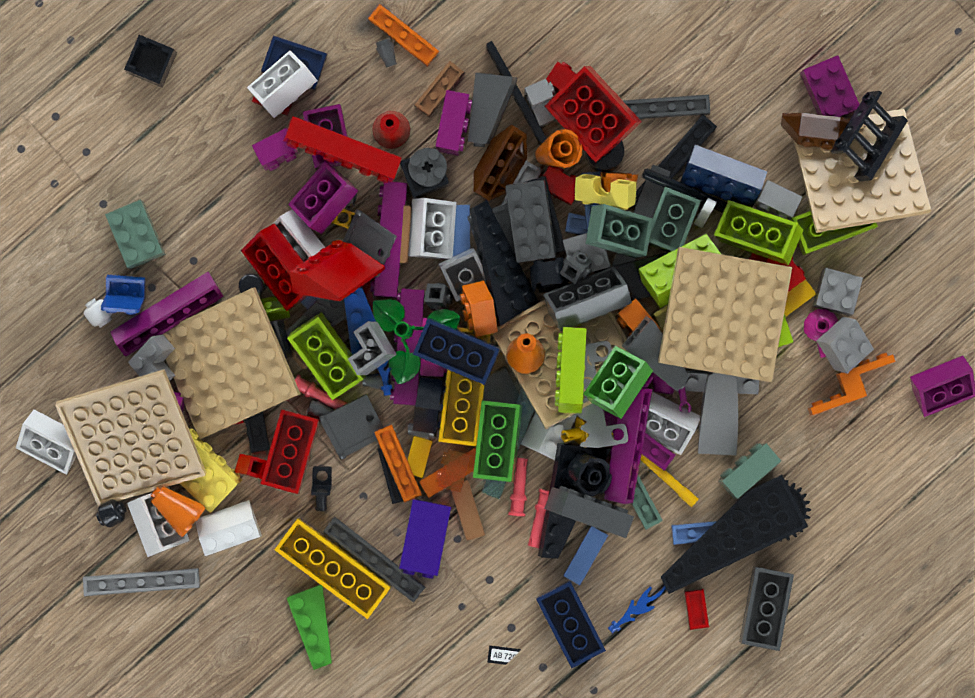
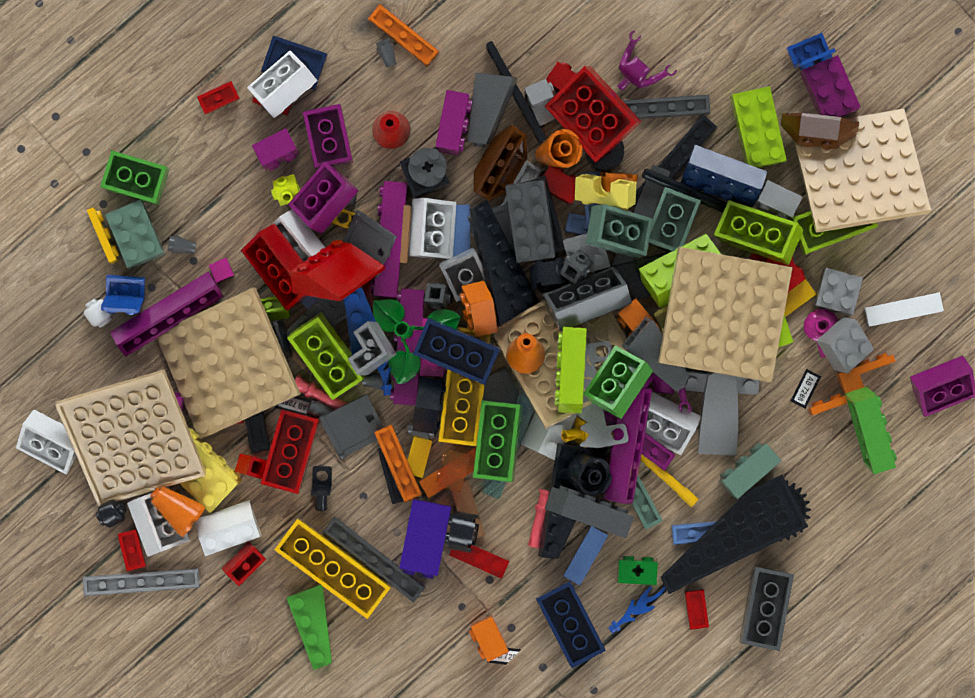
black container [124,35,177,88] -> none
light grey brick [128,334,175,382] -> none
black head [238,273,264,296] -> none
red brick [283,116,402,183] -> none
medium nougat tile [414,61,465,118] -> none
coral pin [508,458,528,517] -> none
white beam [694,198,716,228] -> none
black fence [830,91,908,181] -> none
none -> yellow plate [87,207,120,264]
none -> bright green brick [100,150,170,206]
none -> red plate [118,529,146,571]
none -> dark grey cone [167,235,196,254]
none -> red plate [197,81,240,115]
none -> dark pink tile [209,258,234,283]
none -> red brick [221,541,266,587]
none -> neon yellow brick [271,174,300,206]
none -> sticker [275,396,311,417]
none -> black brick [445,511,480,553]
none -> red plate [449,545,510,579]
none -> orange brick [469,614,509,662]
none -> magenta piece [617,30,677,91]
none -> green brick [617,556,658,585]
none -> lime brick [730,86,787,169]
none -> blue bracket [786,33,836,70]
none -> sticker [790,369,822,409]
none -> bright green brick [845,387,897,475]
none -> white tile [864,292,944,327]

